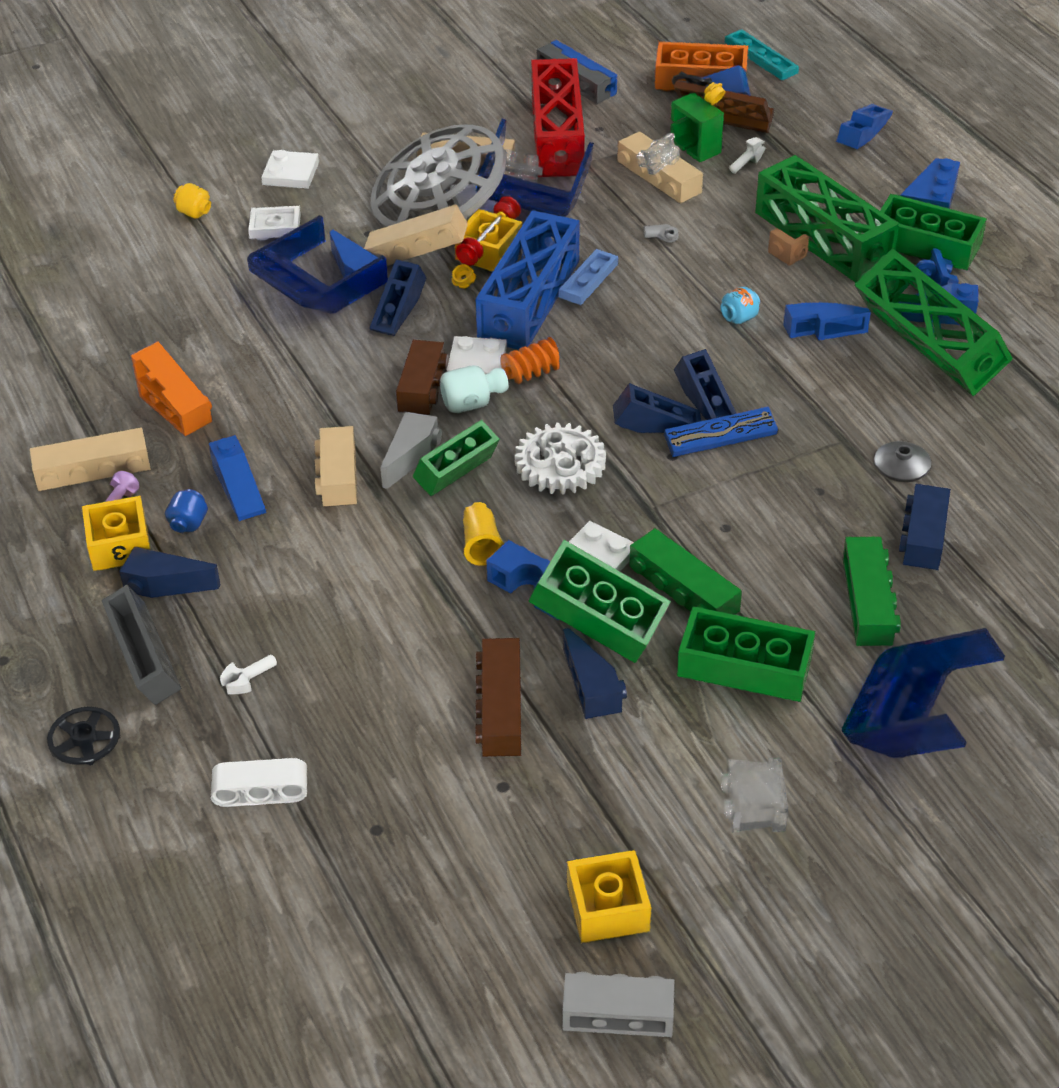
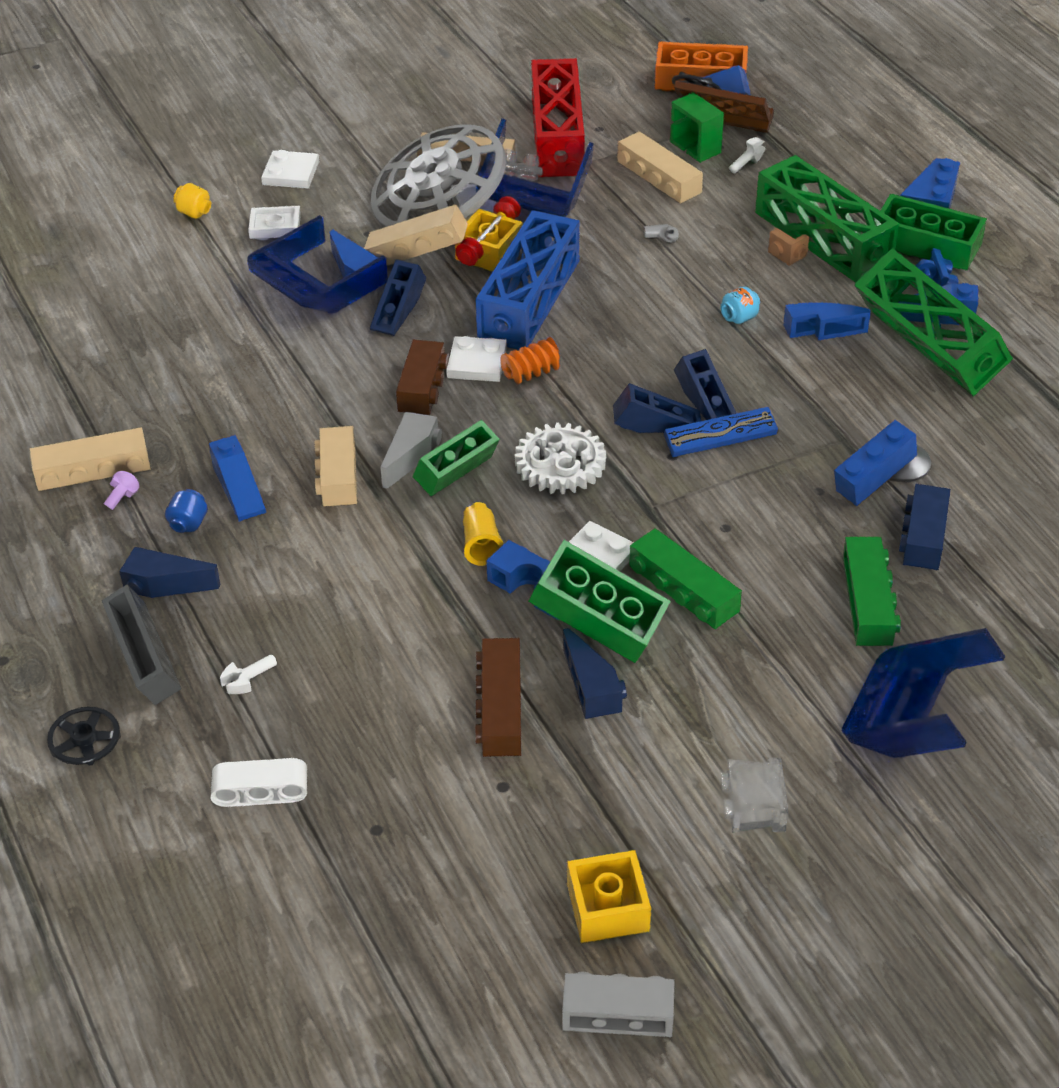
yellow brick [82,496,151,571] -> none
orange wedge [131,341,212,436] -> none
light aqua piece [440,365,509,413] -> none
yellow plate [452,264,476,289] -> none
dark grey piece [537,40,617,104] -> none
medium blue plate [559,249,618,305] -> none
clear hips [637,133,680,175] -> none
green brick [677,607,816,702] -> none
yellow plate [704,83,726,105] -> none
teal tile [725,29,799,81] -> none
blue slope [836,104,893,149] -> none
none -> blue brick [834,420,917,506]

